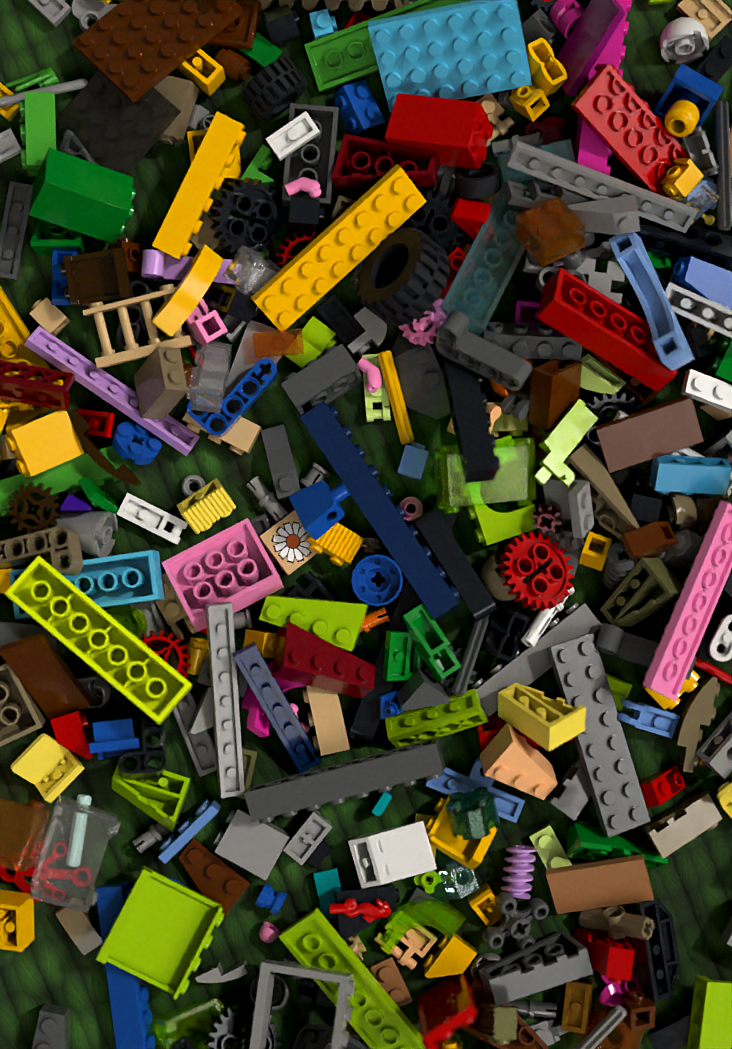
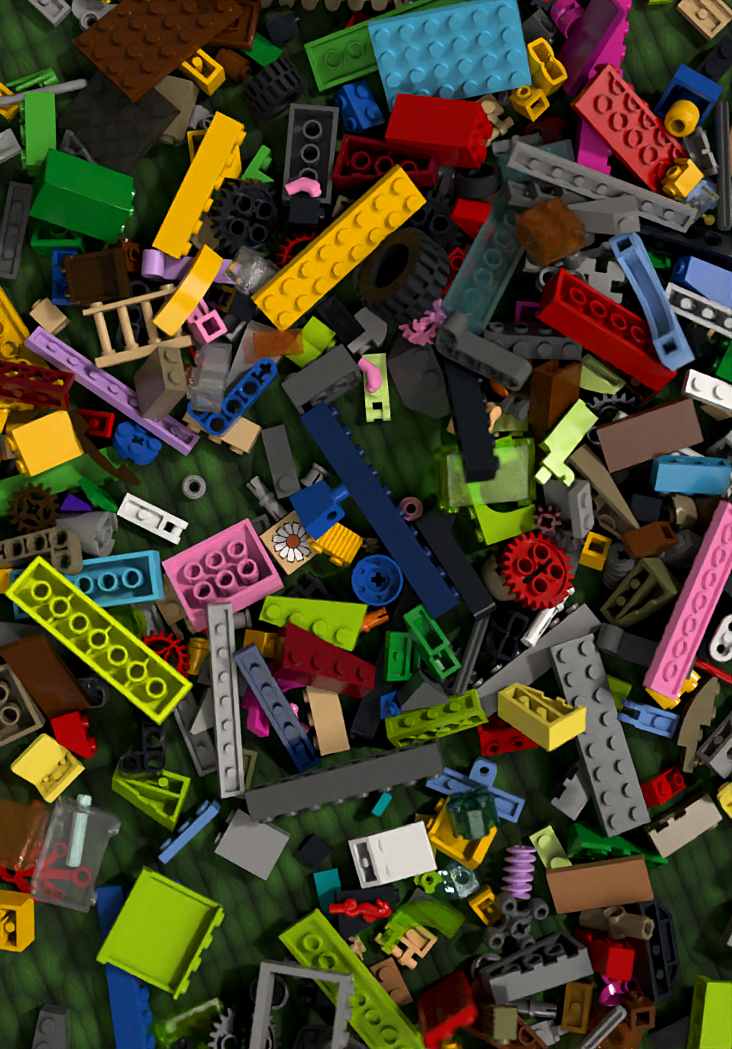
dark tan slope [55,898,102,955] -> none
blue plate [89,715,141,760] -> none
light grey pin [132,820,181,854] -> none
light yellow brick [176,478,236,534] -> none
reddish brown wing [178,837,251,918] -> none
light grey slope [195,960,249,983] -> none
blue wheel [254,883,287,916] -> none
bright pink hinge [259,922,281,943] -> none
white plate [266,111,320,161] -> none
light grey hinge [283,810,333,865] -> none
medium azure brick [309,9,337,40] -> none
yellow axle [377,350,415,445] -> none
medium blue brick [397,442,429,481] -> none
yellow slope [423,931,477,979] -> none
light nougat wedge [480,722,558,800] -> none
white cylinder [660,17,709,64] -> none

